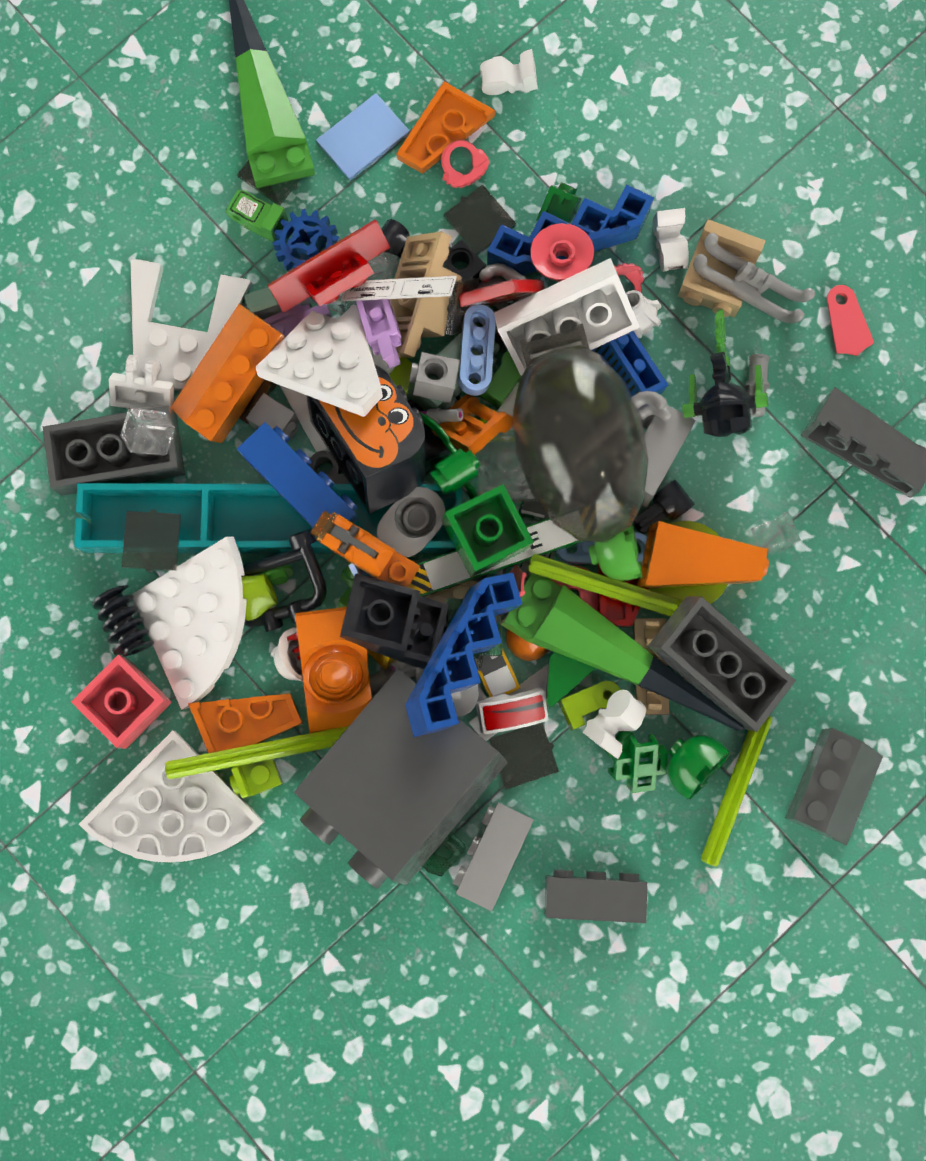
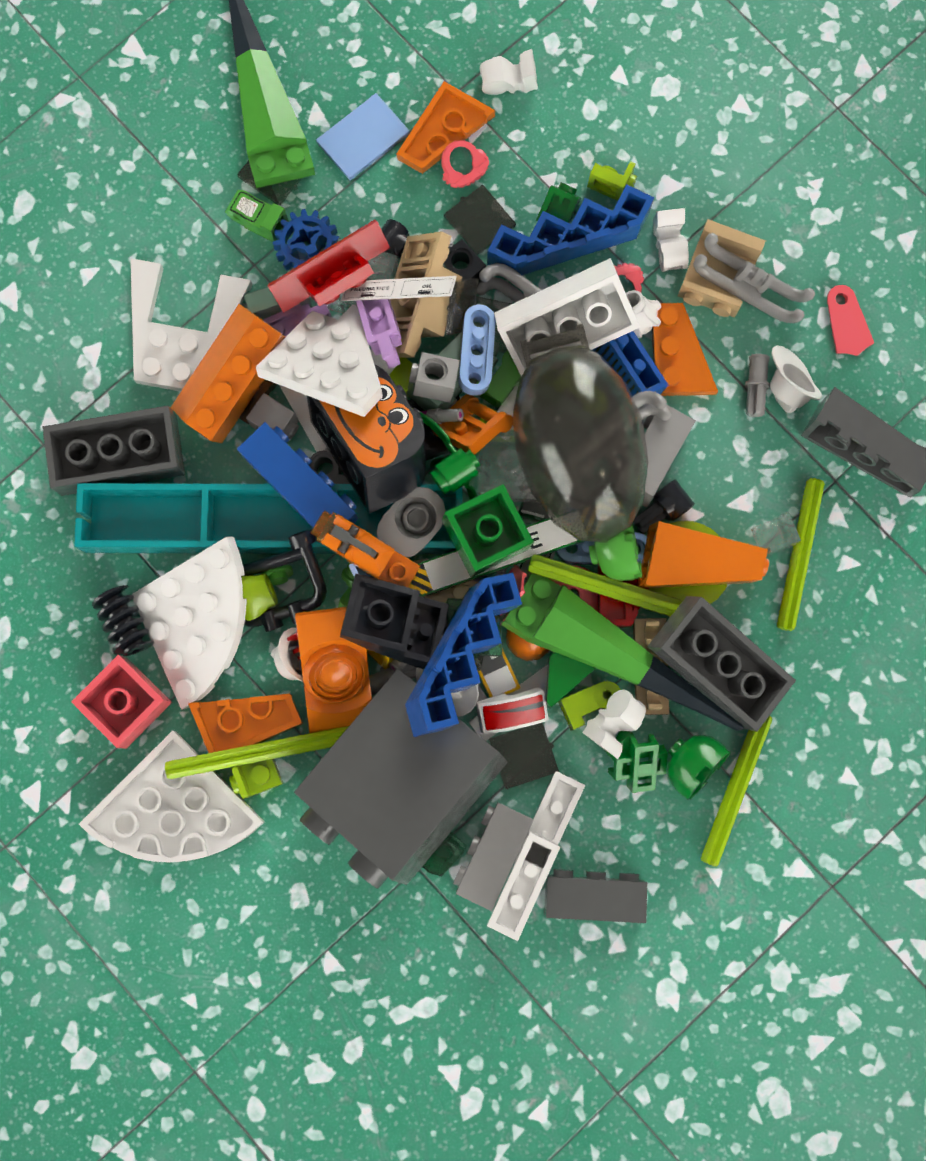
white hinge [109,354,174,410] -> none
clear panel [120,408,175,456] -> none
clear smoke piece [122,509,181,573] -> none
tile [459,279,545,307] -> none
coral dish [531,223,594,281] -> none
black helmet [682,309,768,437] -> none
dark grey slope [785,728,883,846] -> none
none -> white bracket [487,771,585,941]
none -> lime bracket [587,161,638,201]
none -> orange wing [652,303,718,396]
none -> white piece [770,346,822,413]
none -> lime axle [777,478,825,631]

